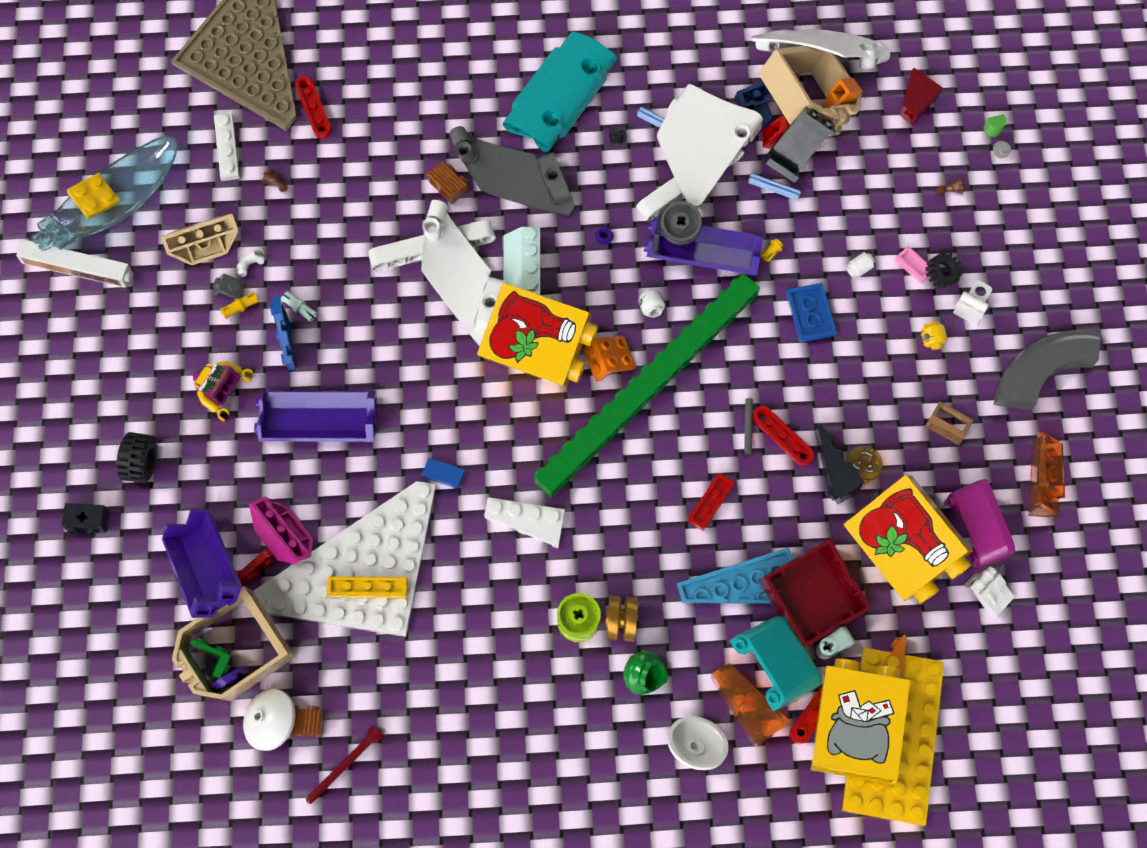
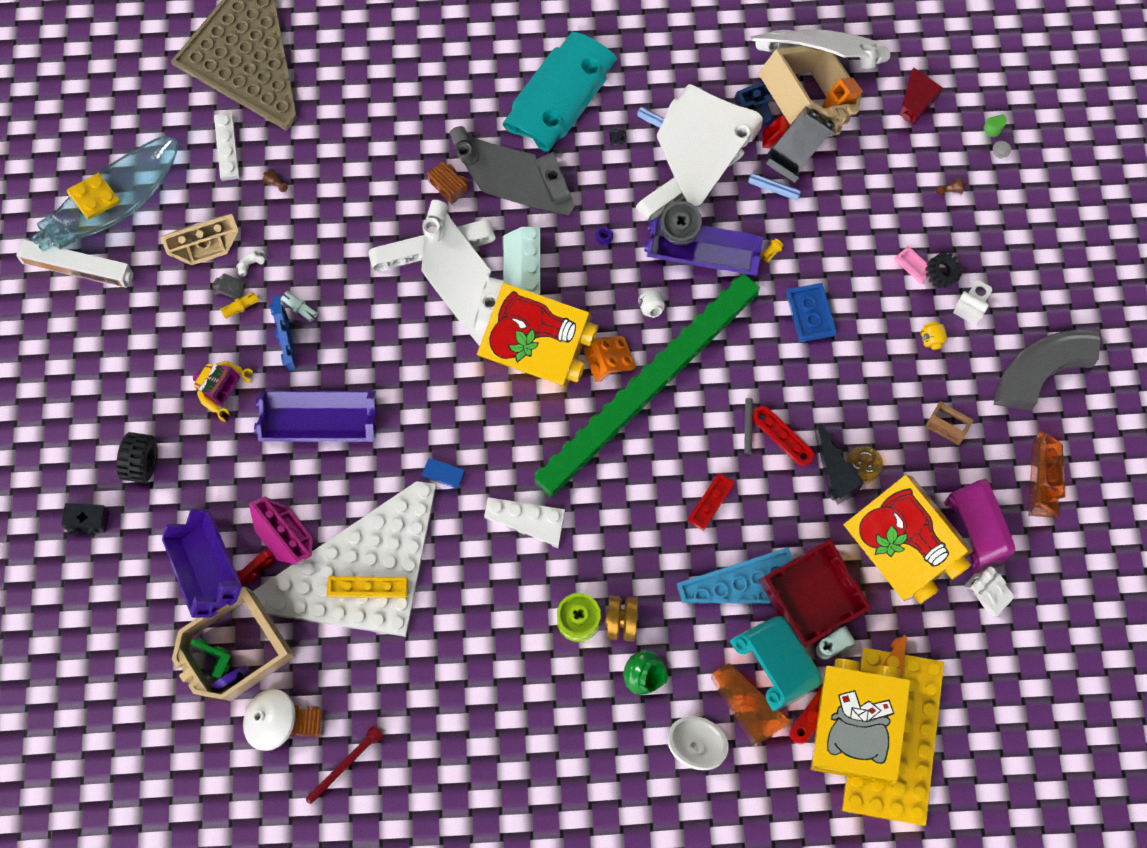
red plate [295,76,331,139] -> none
white brick [846,252,875,278] -> none

